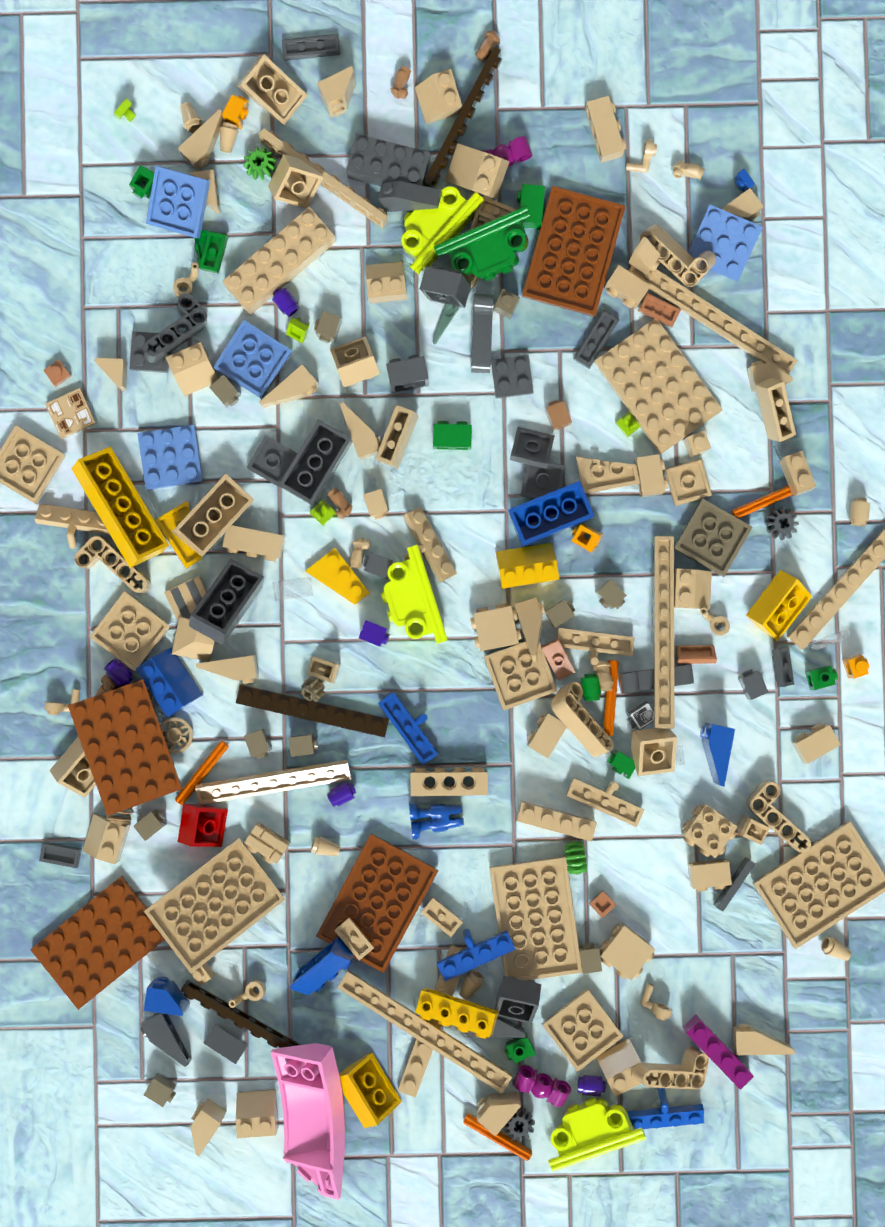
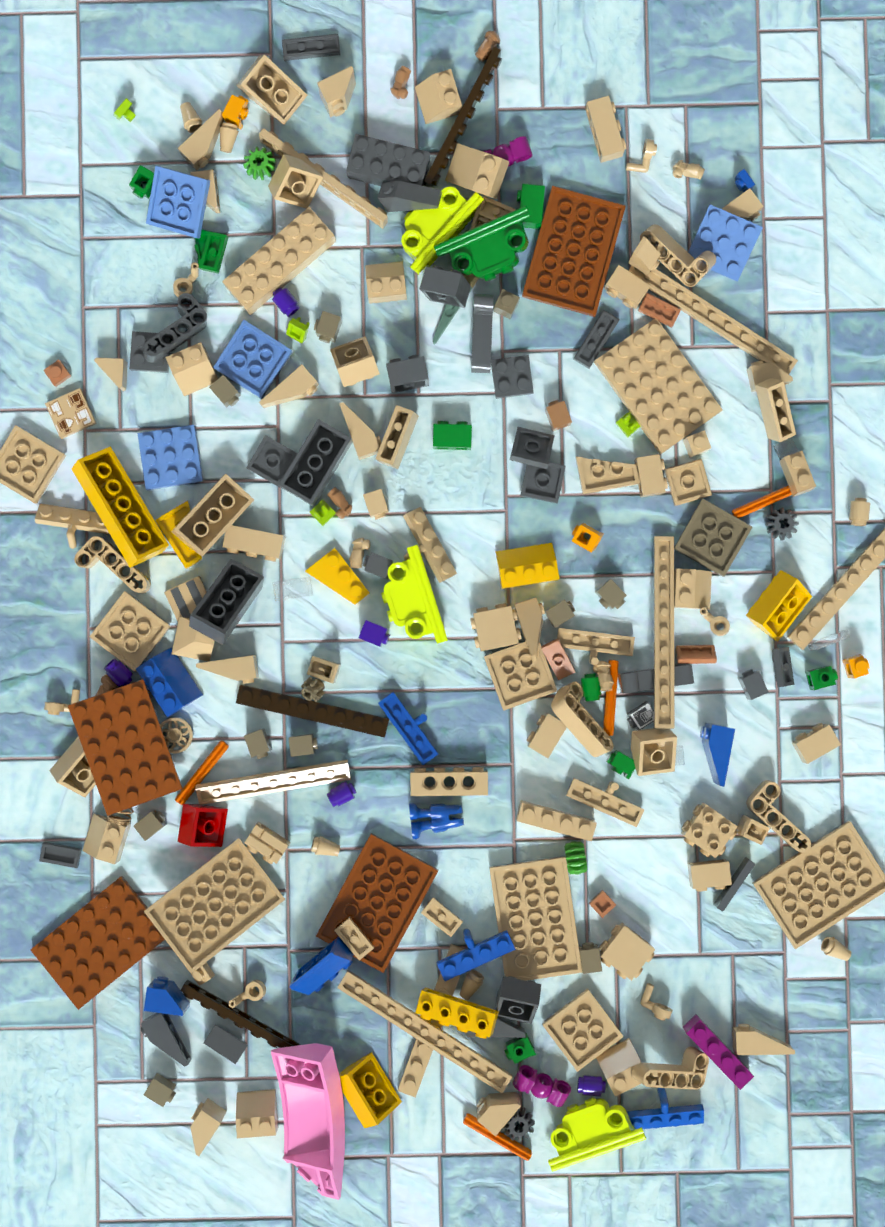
blue slope [508,481,594,547] -> none

